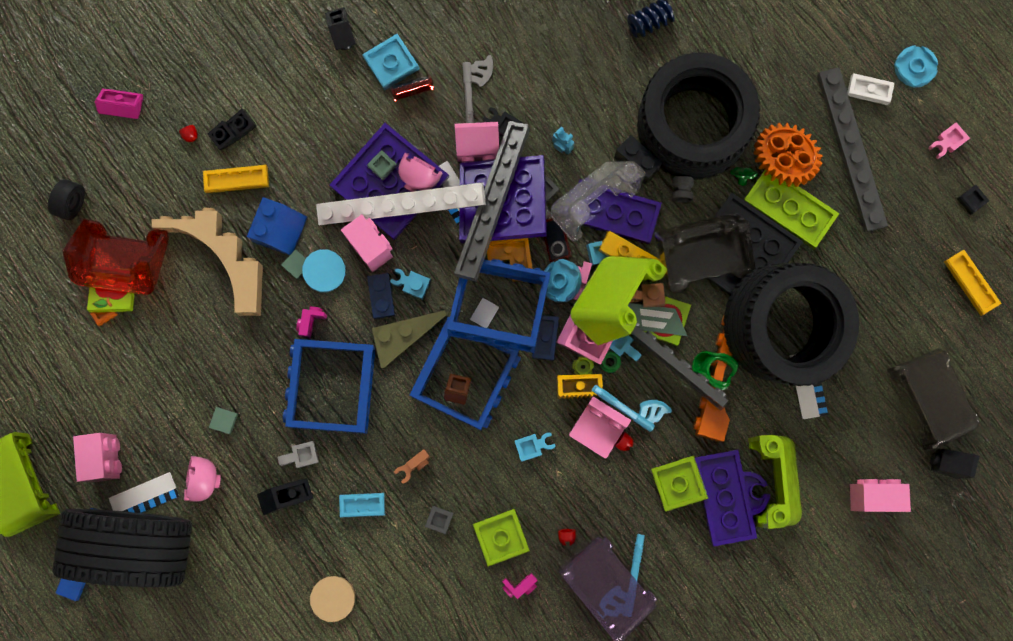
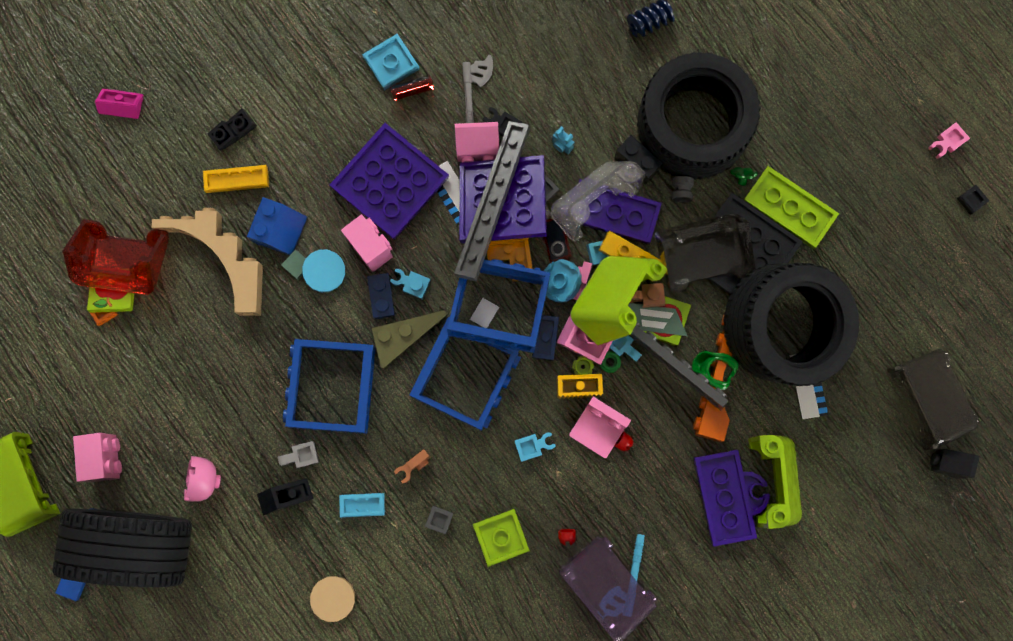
black tyre [48,179,85,220] -> none
white sticker [109,472,179,513] -> none
red hinge [179,125,198,142] -> none
sand green tile [209,407,238,434] -> none
dark pink bracket [296,307,327,339] -> none
white plate [316,183,486,225] -> none
black slope [325,7,356,50] -> none
sand green tile [367,150,397,181] -> none
bright pink cylinder [398,153,443,192] -> none
reddish brown slope [444,373,472,405] -> none
dark pink bracket [502,572,538,599] -> none
medium azure piece [592,385,672,432] -> none
lime tile [651,456,708,512] -> none
orange gear [753,123,823,187] -> none
dark grey plate [817,67,888,232] -> none
white plate [847,73,894,105] -> none
bright pink brick [850,479,911,512] -> none
medium azure tile [894,45,938,87] -> none
yellow plate [944,250,1002,316] -> none

